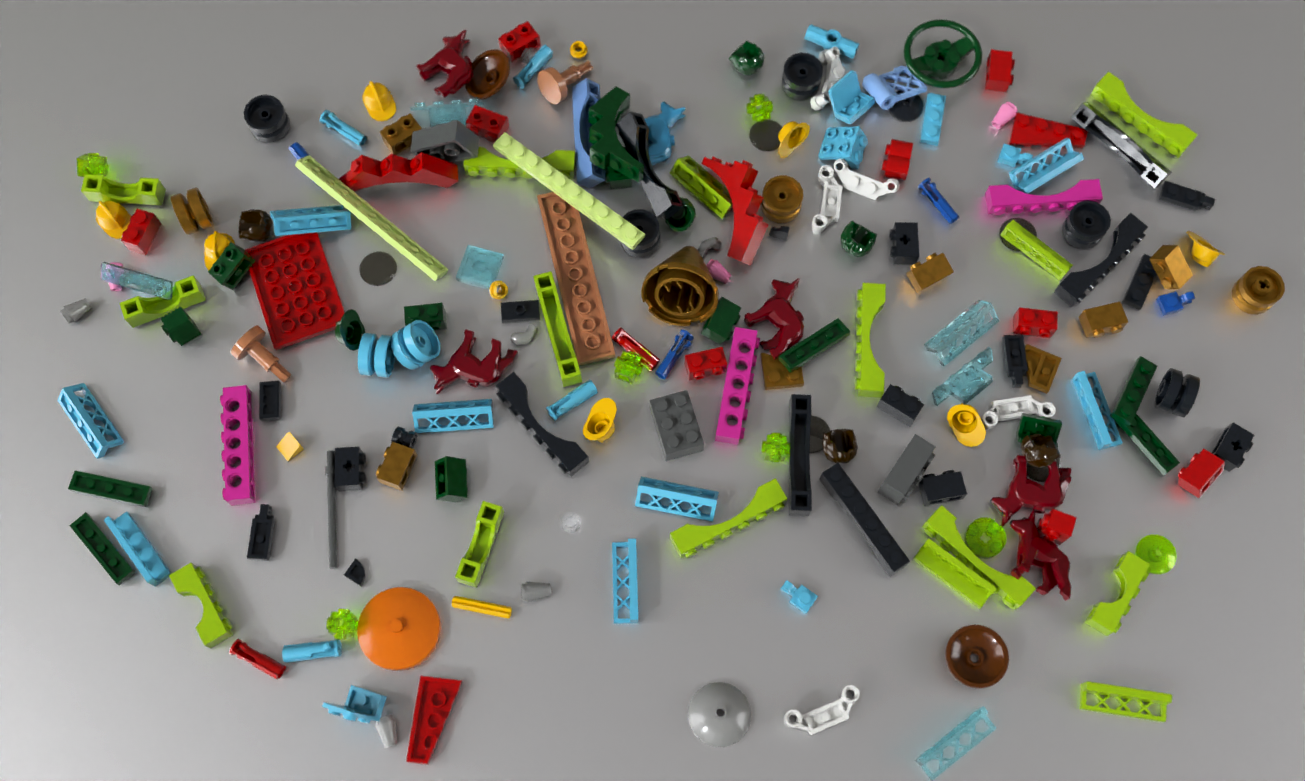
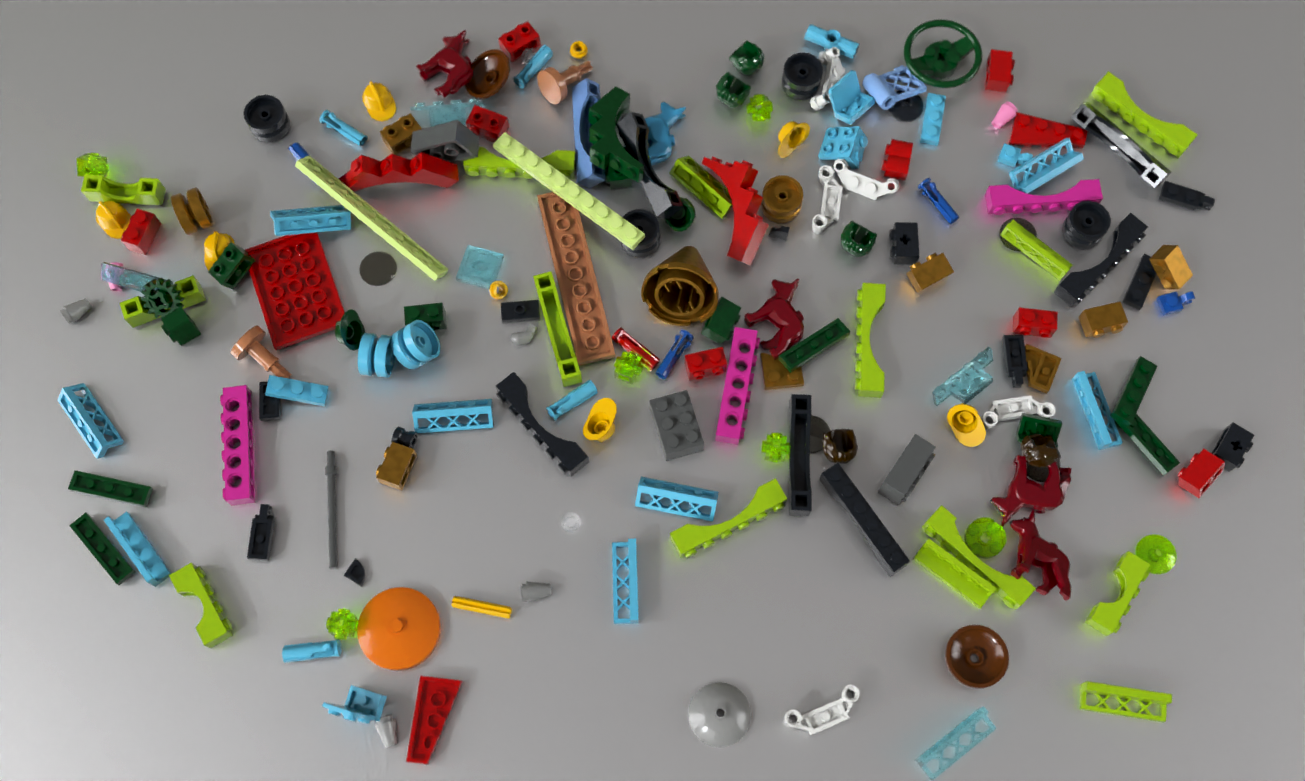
red piece [229,639,286,679] -> none
dark brown hair [238,209,273,242] -> none
yellow slope [276,432,304,462] -> none
black brick [335,446,366,491] -> none
dark red animal [430,329,518,394] -> none
dark green brick [435,456,468,503] -> none
lime arch [455,501,504,588] -> none
light grey arm [698,237,721,259] -> none
bright pink cone [706,258,732,284] -> none
clear smoke piece [749,119,782,151] -> none
medium azure plate [781,580,818,614] -> none
black brick [877,384,924,427] -> none
black brick [918,470,967,506] -> none
clear light blue fence [924,300,999,366] -> none
red brick [1036,509,1077,545] -> none
black wheel [1154,368,1200,417] -> none
yellow piece [1186,231,1225,267] -> none
pearl gold wheel [1232,266,1285,315] -> none
none -> dark green gear [141,278,184,318]
none -> medium azure plate [265,375,329,407]
none -> dark green hair [716,72,751,107]

